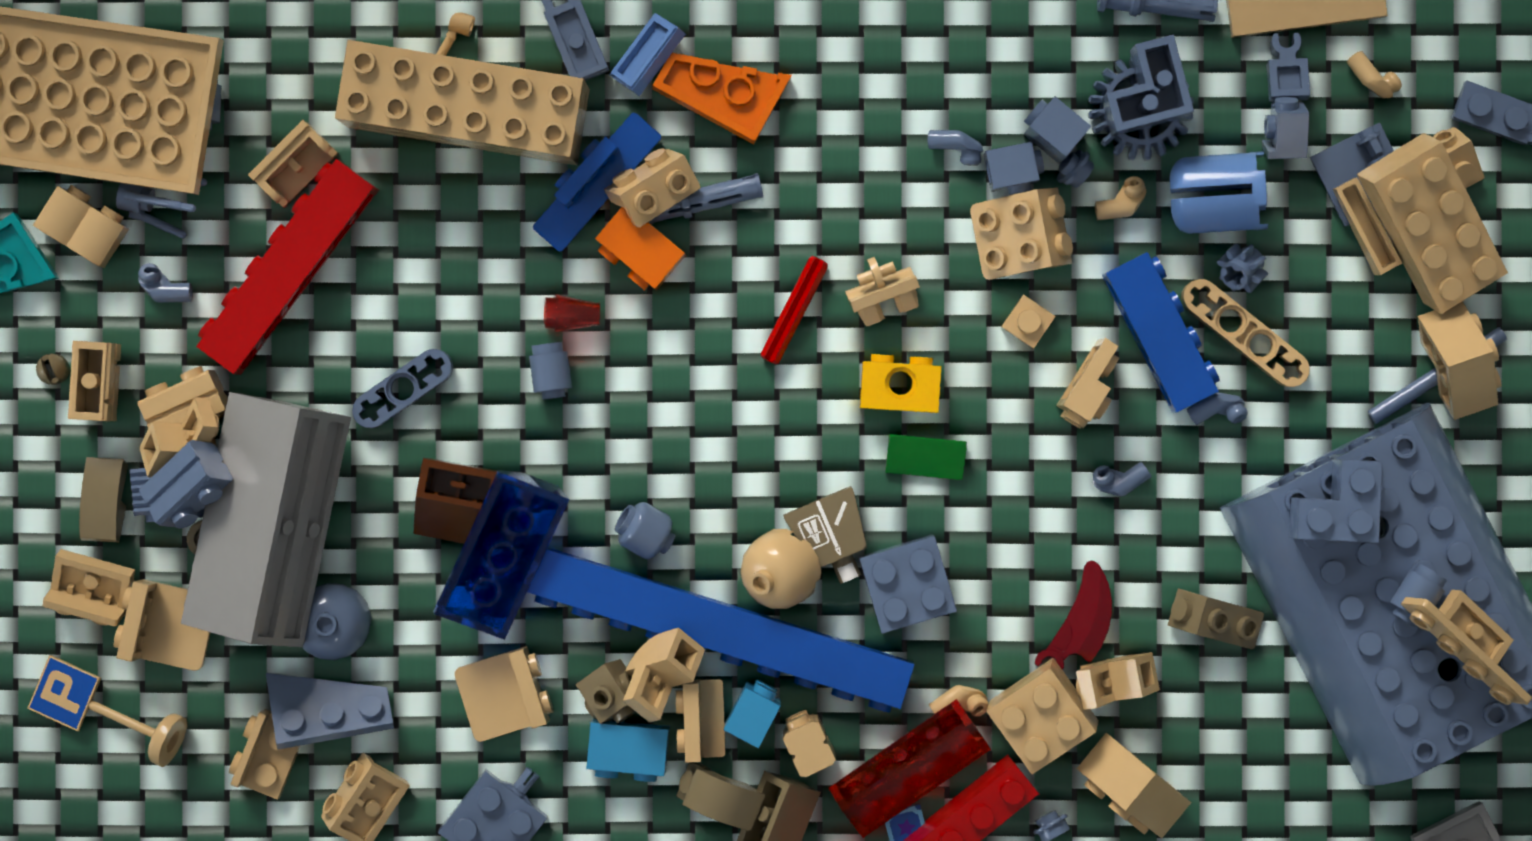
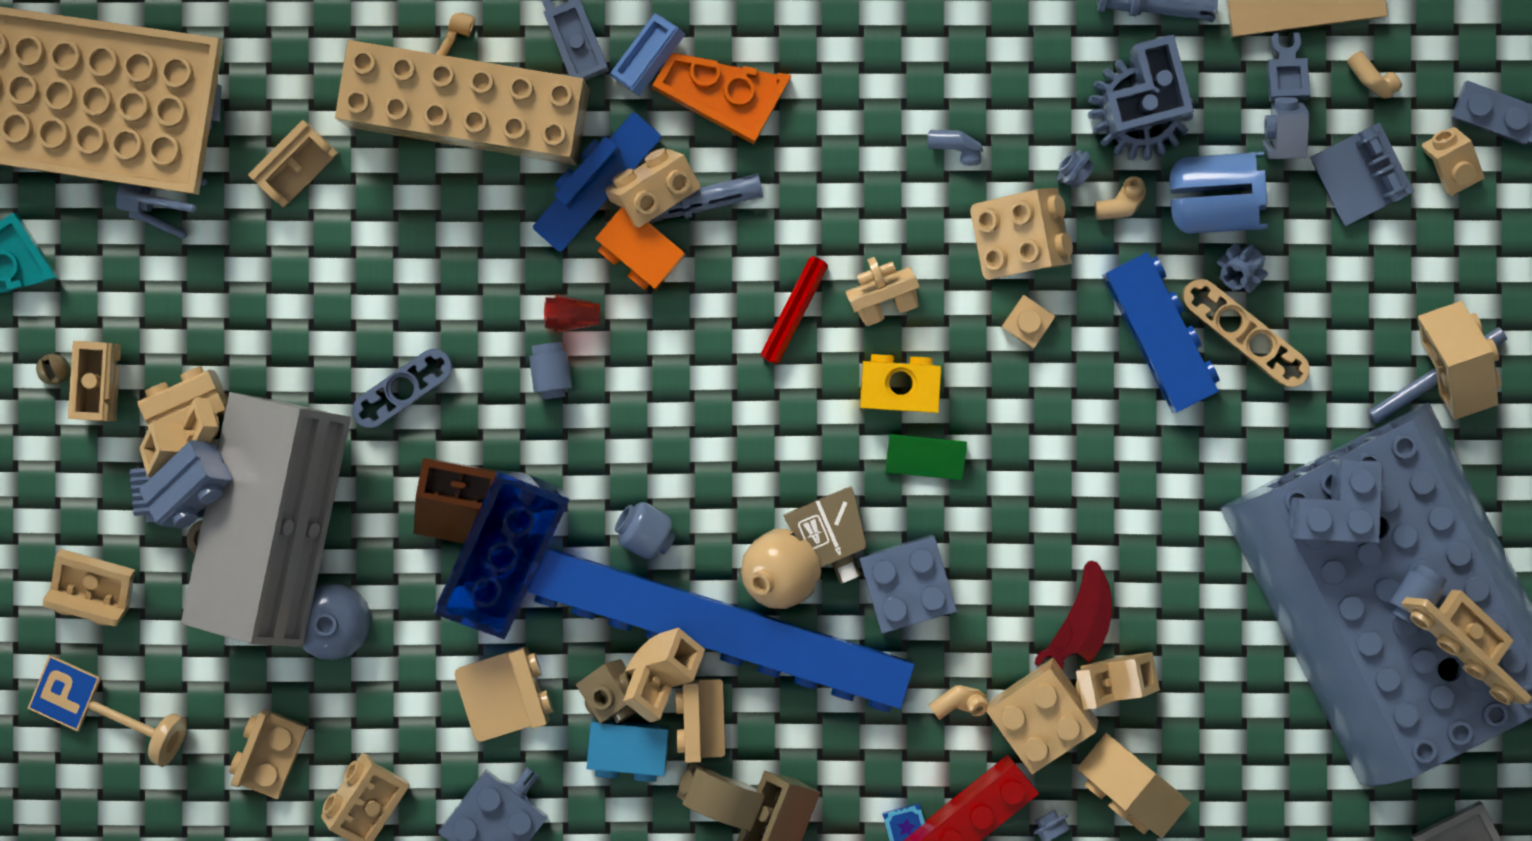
tan brick [33,185,129,268] -> none
dark tan slope [79,457,128,543] -> none
tan bracket [113,579,211,671] -> none
sand blue arm [138,263,193,303] -> none
red brick [196,159,379,375] -> none
sand blue wing [266,673,394,750] -> none
dark azure brick [724,679,781,748] -> none
tan brick [783,710,836,777] -> none
clear red brick [829,699,991,838] -> none
sand blue brick [983,142,1044,195] -> none
sand blue brick [1023,96,1091,164] -> none
tan plate [1056,338,1119,429] -> none
sand blue arm [1093,461,1152,497] -> none
dark tan bracket [1168,588,1264,649] -> none
sand blue arm [1187,392,1248,425] -> none
tan piece [1333,177,1402,275] -> none
tan brick [1357,133,1508,314] -> none

